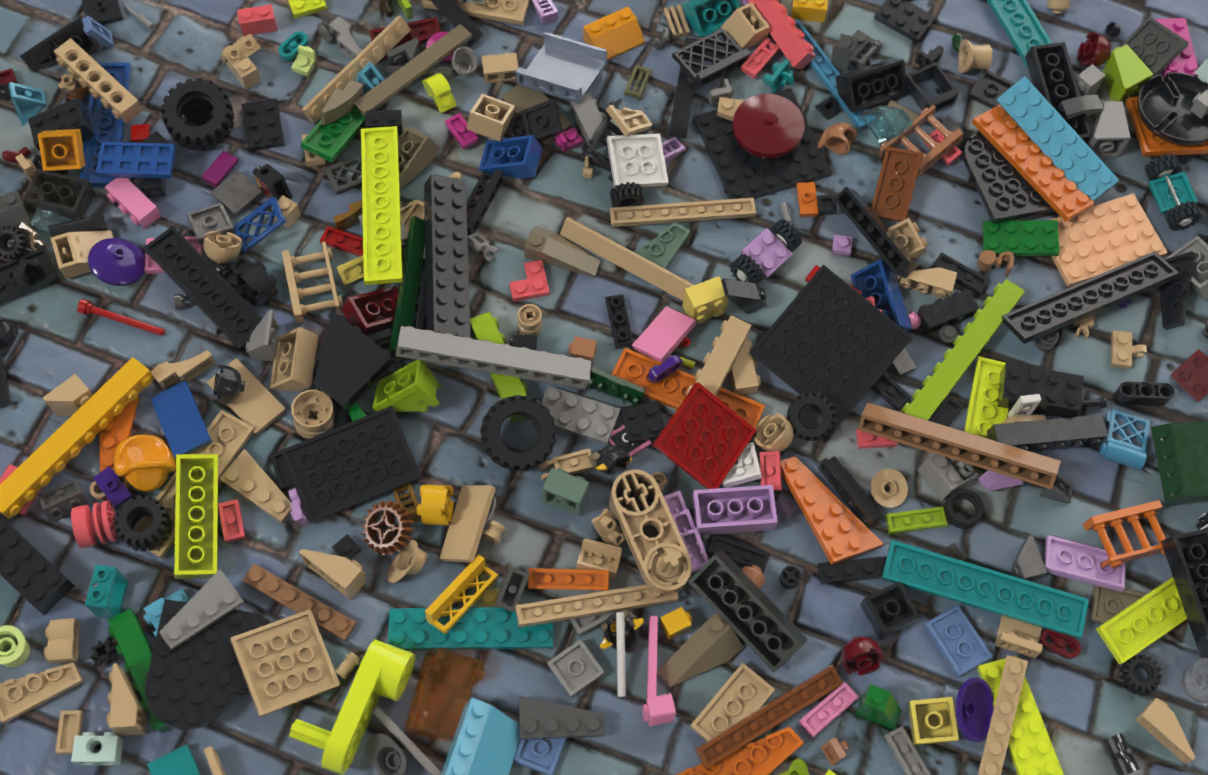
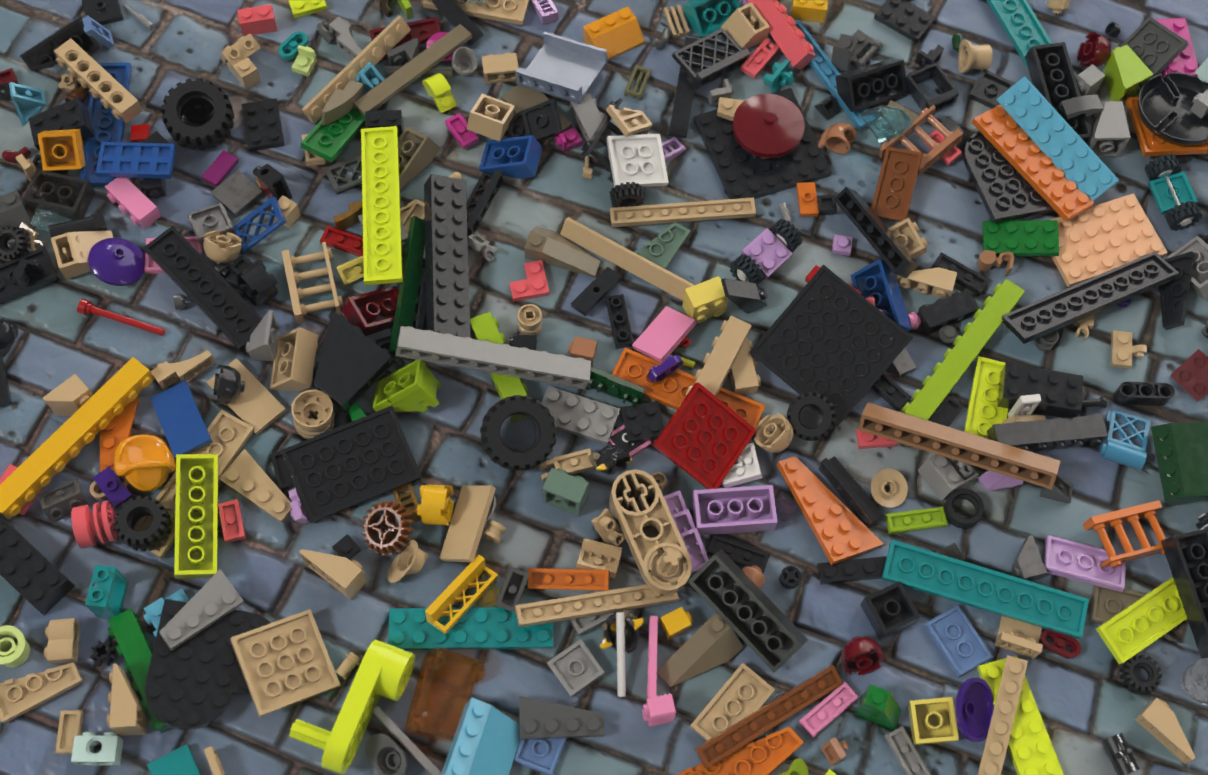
medium nougat plate [242,564,357,642] -> none
coral plate [760,451,782,491] -> none
none -> black tile [571,267,622,316]

